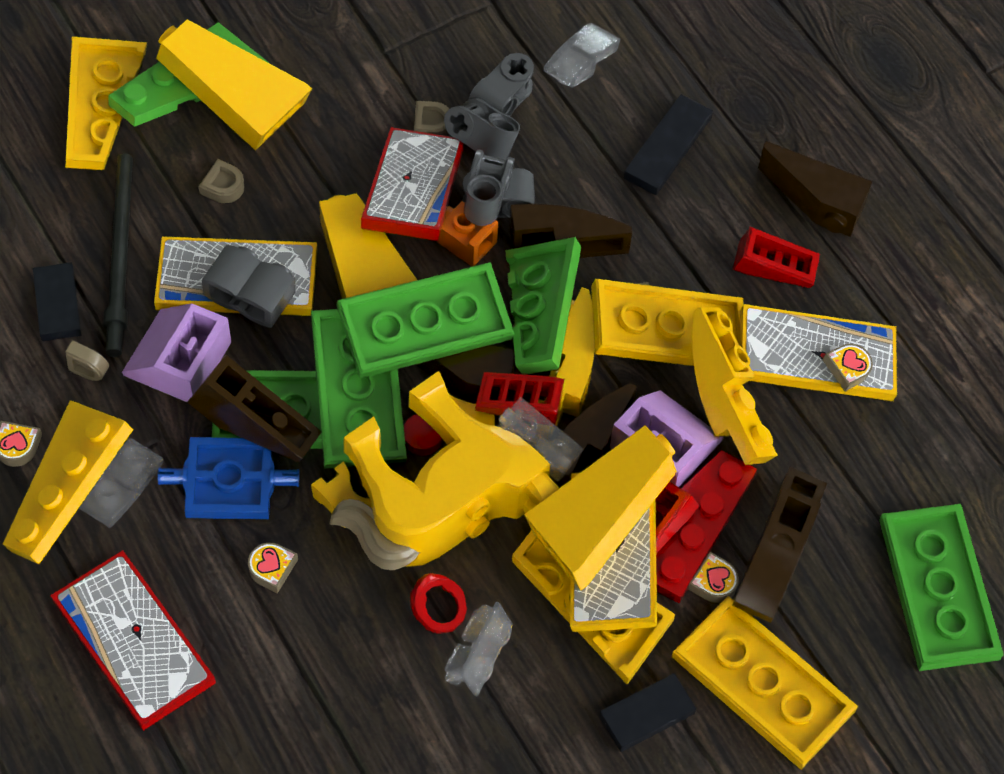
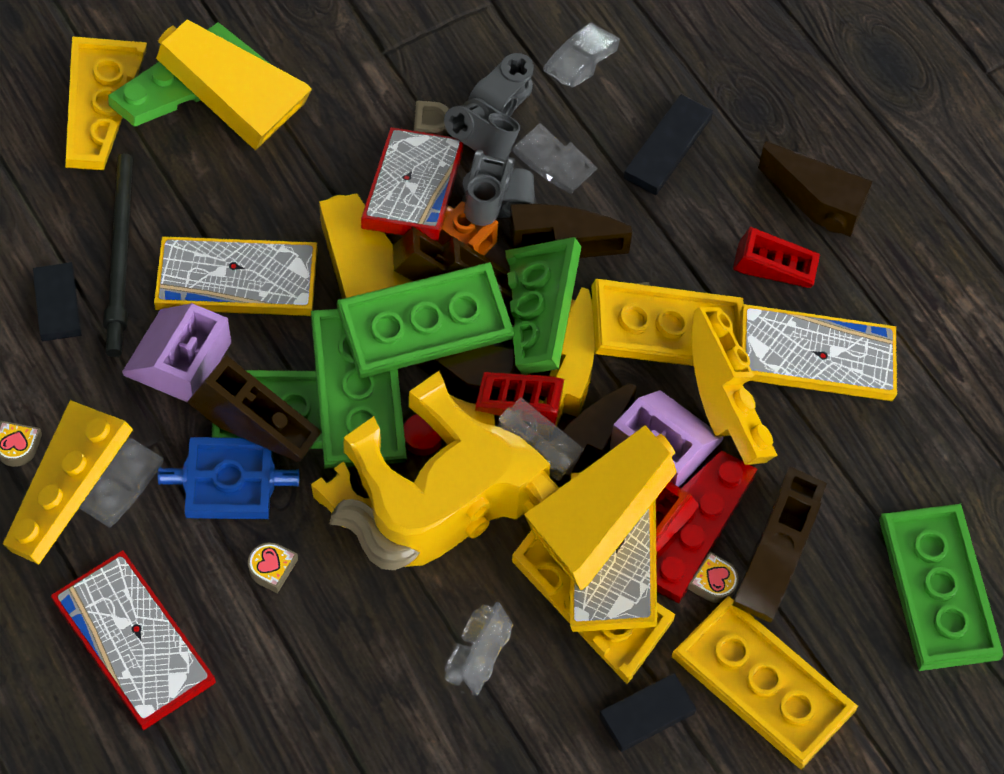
dark tan tile [65,340,109,381] -> none
dark tan tile [198,159,245,203] -> none
dark grey brick [202,245,296,328] -> none
red piece [410,573,467,634] -> none
tile [823,344,873,391] -> none
none -> dark brown slope [393,227,513,304]
none -> clear slope [512,123,597,194]

